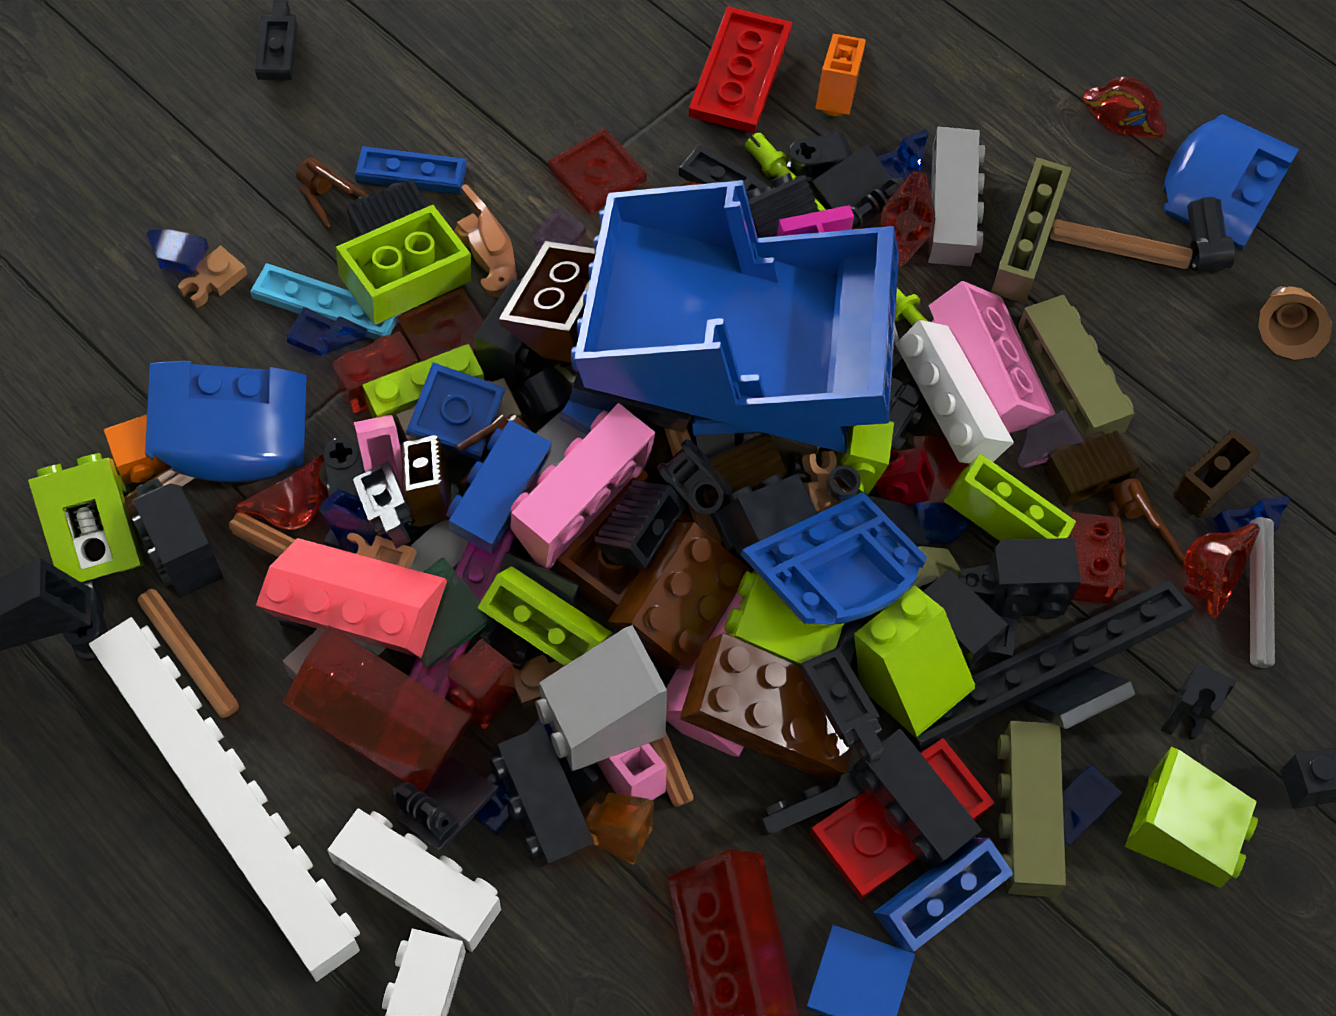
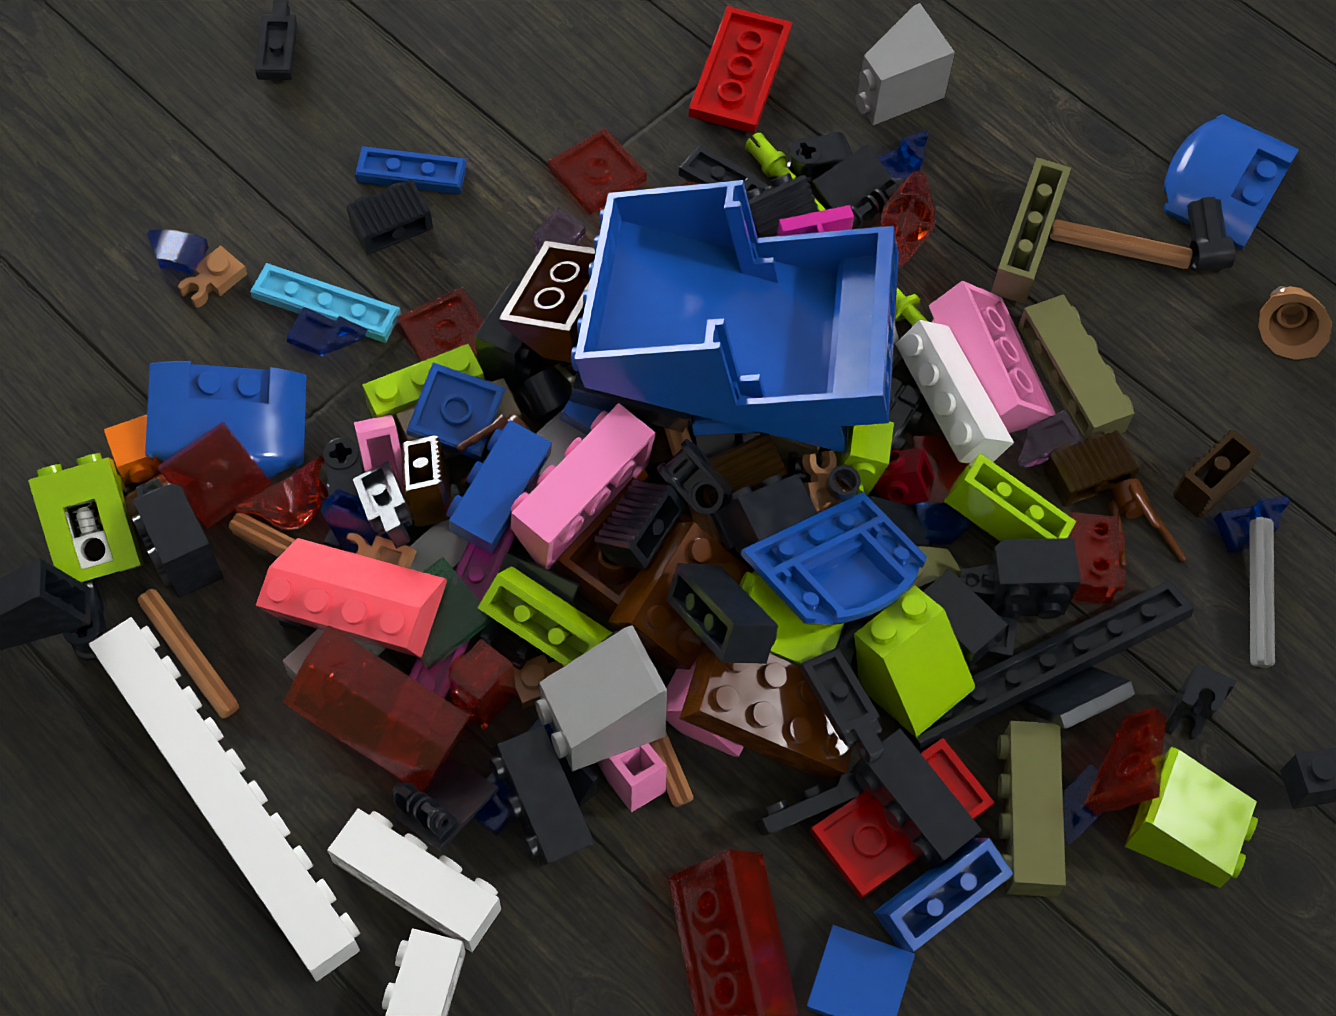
reddish brown plant [296,157,369,229] -> none
clear red brick [332,331,418,413] -> none
lime brick [336,205,471,325] -> none
nougat animal [455,184,518,297] -> none
clear orange slope [586,793,654,864] -> none
orange slope [815,33,866,116] -> none
light grey brick [928,127,985,267] -> none
clear red hat [1081,76,1167,138] -> none
clear red hat [1184,523,1260,619] -> none
none -> clear red tile [159,421,272,529]
none -> black brick [666,563,778,664]
none -> light grey slope [855,3,955,125]
none -> clear red wing [1084,707,1166,815]

